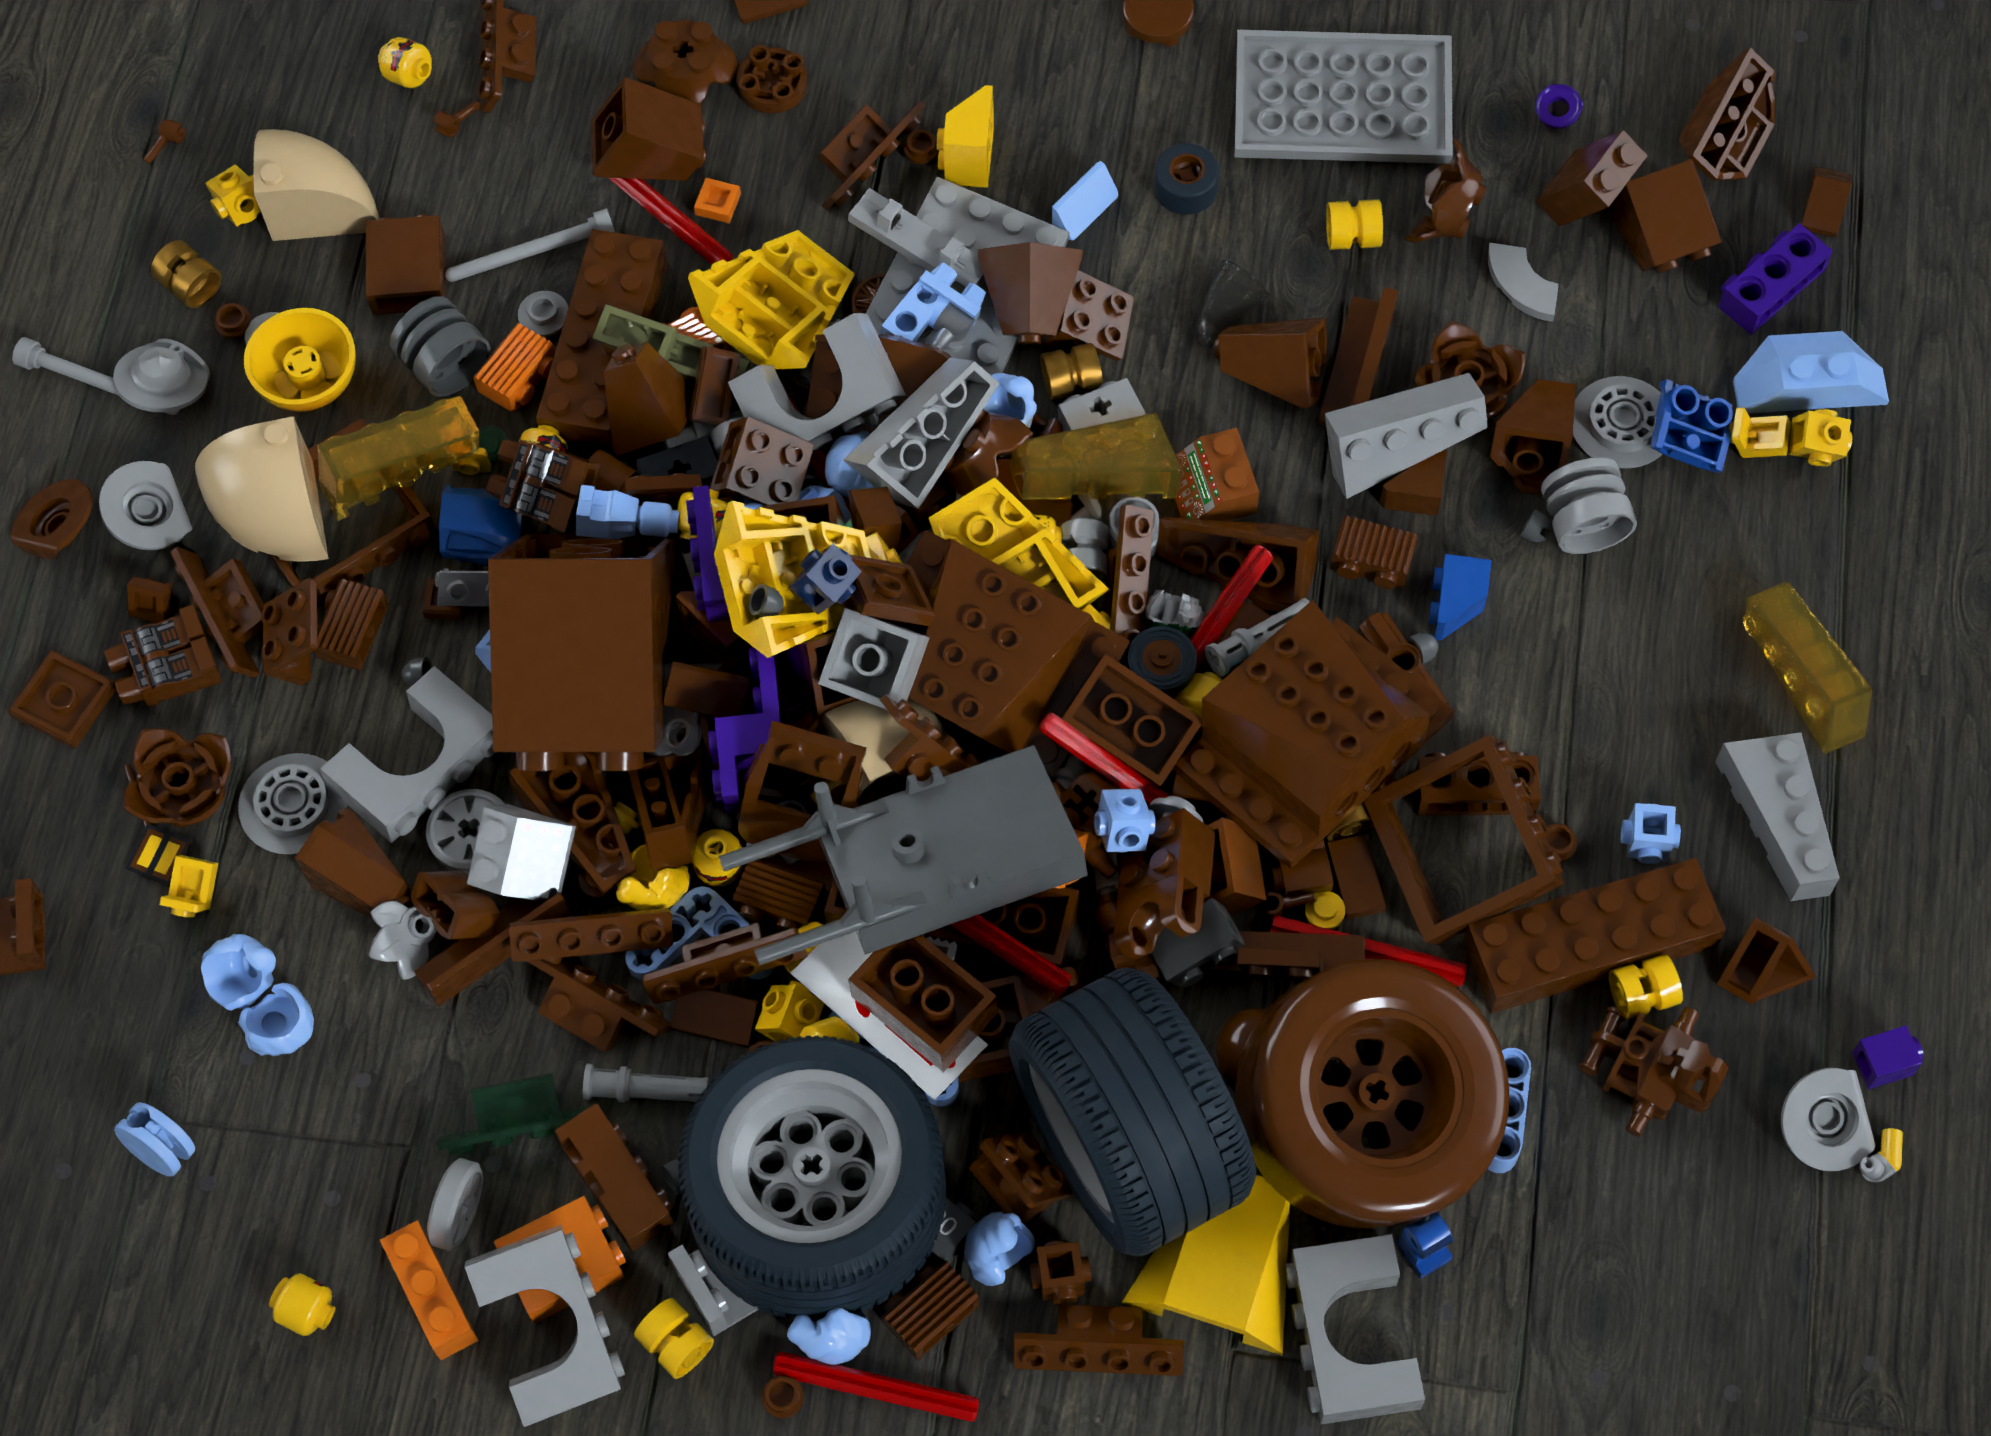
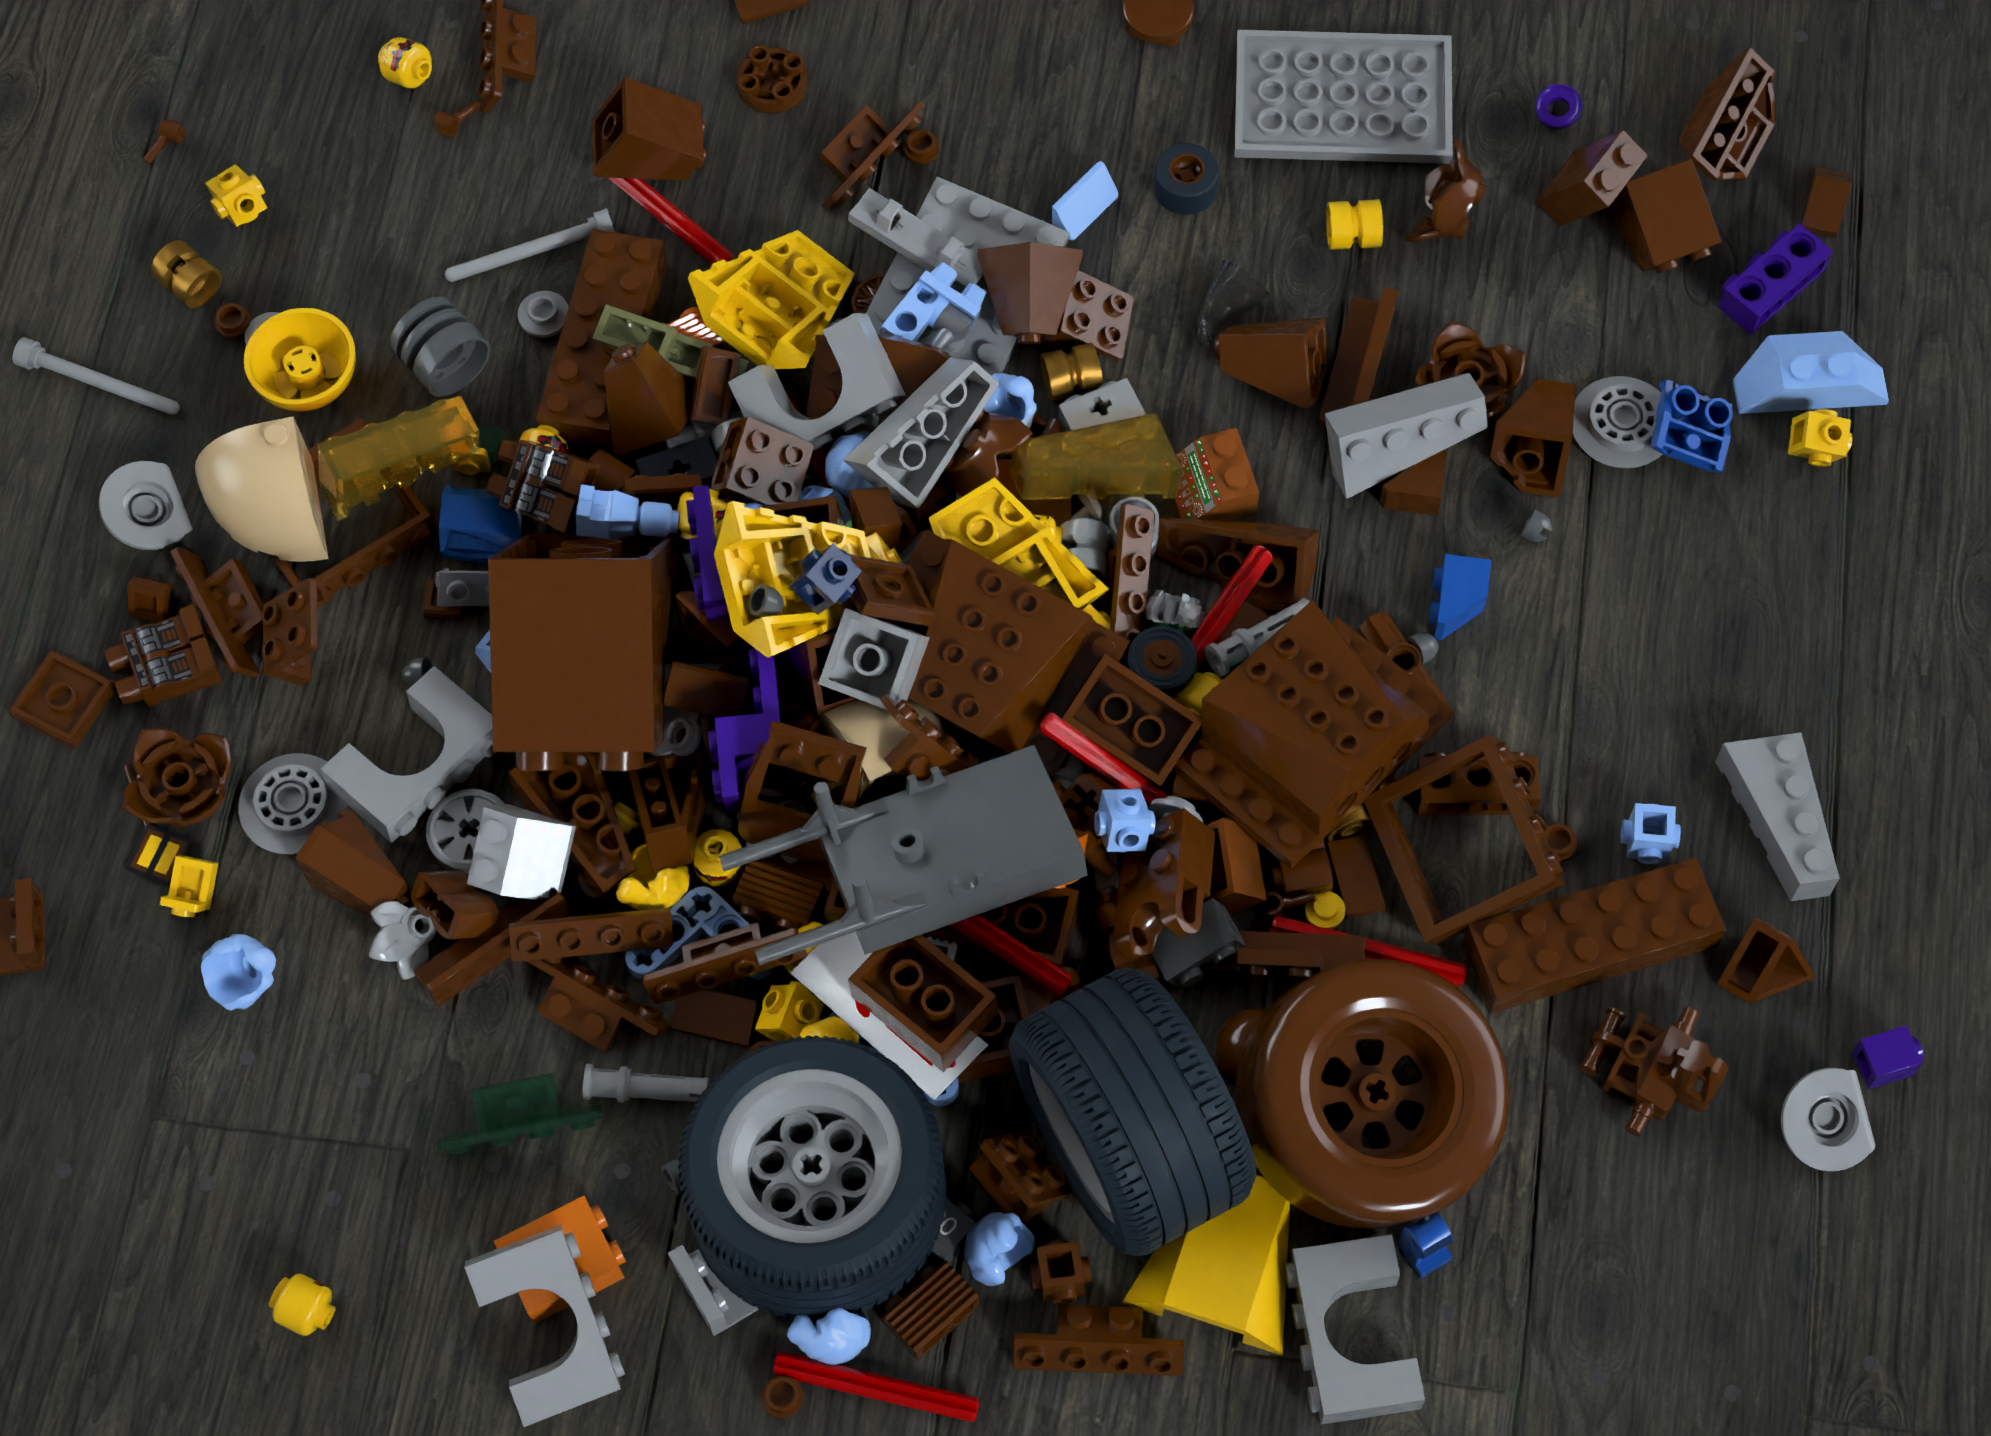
reddish brown hat [10,479,93,560] -> none
light grey hat [113,339,210,412] -> none
light blue head [114,1102,195,1177] -> none
light blue hair [238,982,314,1056] -> none
tan brick [254,129,380,241] -> none
reddish brown brick [314,579,389,671] -> none
reddish brown brick [366,214,446,315] -> none
orange brick [380,1220,479,1360] -> none
light grey wheel [427,1158,483,1251] -> none
orange brick [473,323,555,413] -> none
reddish brown wedge [555,1102,674,1252] -> none
reddish brown brick [632,20,740,104] -> none
yellow wheel [634,1297,714,1379] -> none
orange plate [694,178,741,224] -> none
yellow slope [937,85,994,188] -> none
reddish brown brick [1330,515,1418,589] -> none
light grey tile [1488,243,1559,322] -> none
light blue beam [1488,1048,1531,1173] -> none
light grey wheel [1541,458,1637,554] -> none
yellow wheel [1609,954,1683,1020] -> none
yellow bracket [1729,407,1791,458] -> none
clear yellow wedge [1743,581,1872,754] -> none
arm [1860,1128,1903,1182] -> none

